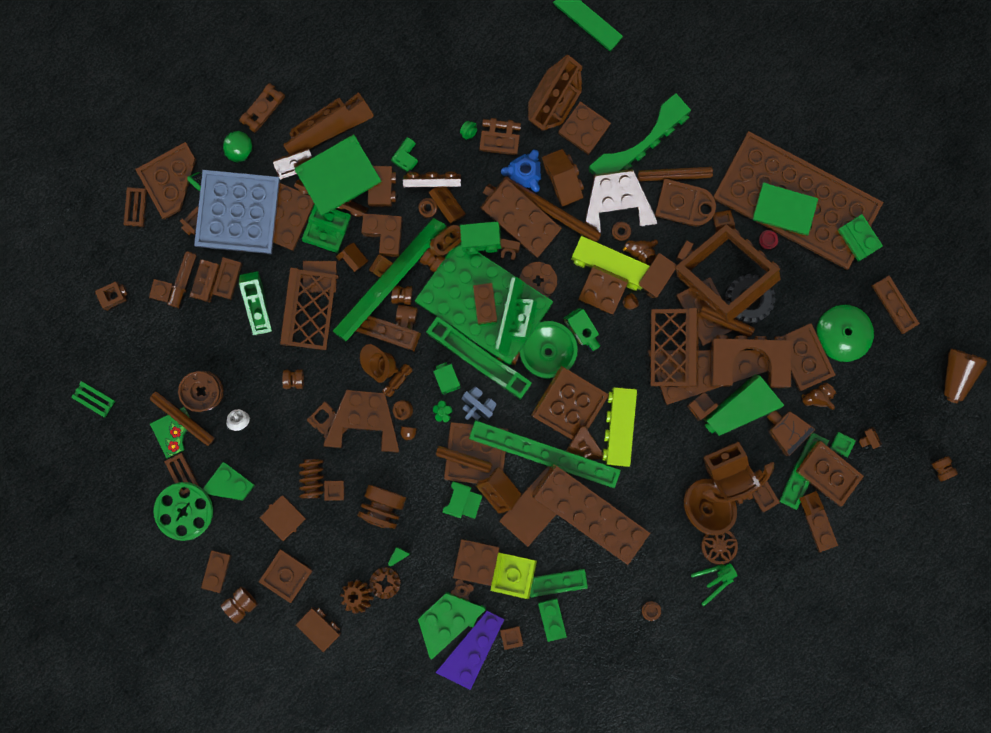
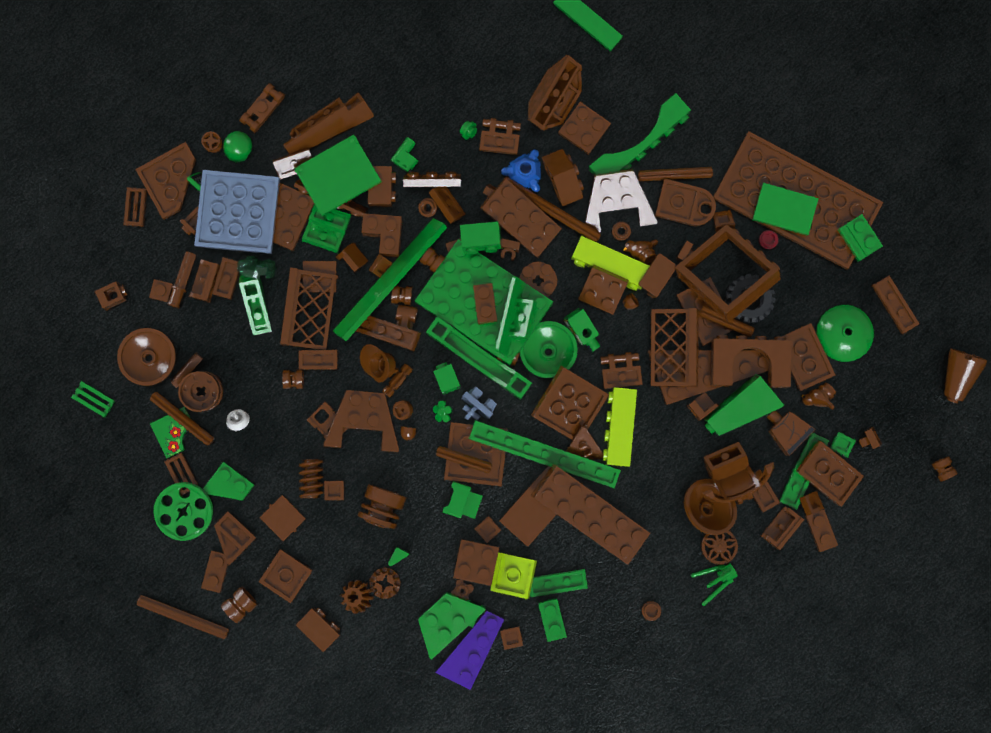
reddish brown plate [430,225,461,256] -> none
reddish brown panel [476,467,521,513] -> none
none -> reddish brown dish [117,328,176,386]
none -> reddish brown axle [137,595,229,639]
none -> reddish brown tile [171,353,202,388]
none -> reddish brown wheel [201,131,223,153]
none -> reddish brown wing [214,512,256,565]
none -> clear green plate [236,256,276,279]
none -> reddish brown plate [299,350,338,370]
none -> reddish brown tile [474,516,501,543]
none -> reddish brown plate [600,352,643,389]
none -> reddish brown hinge [761,506,804,550]

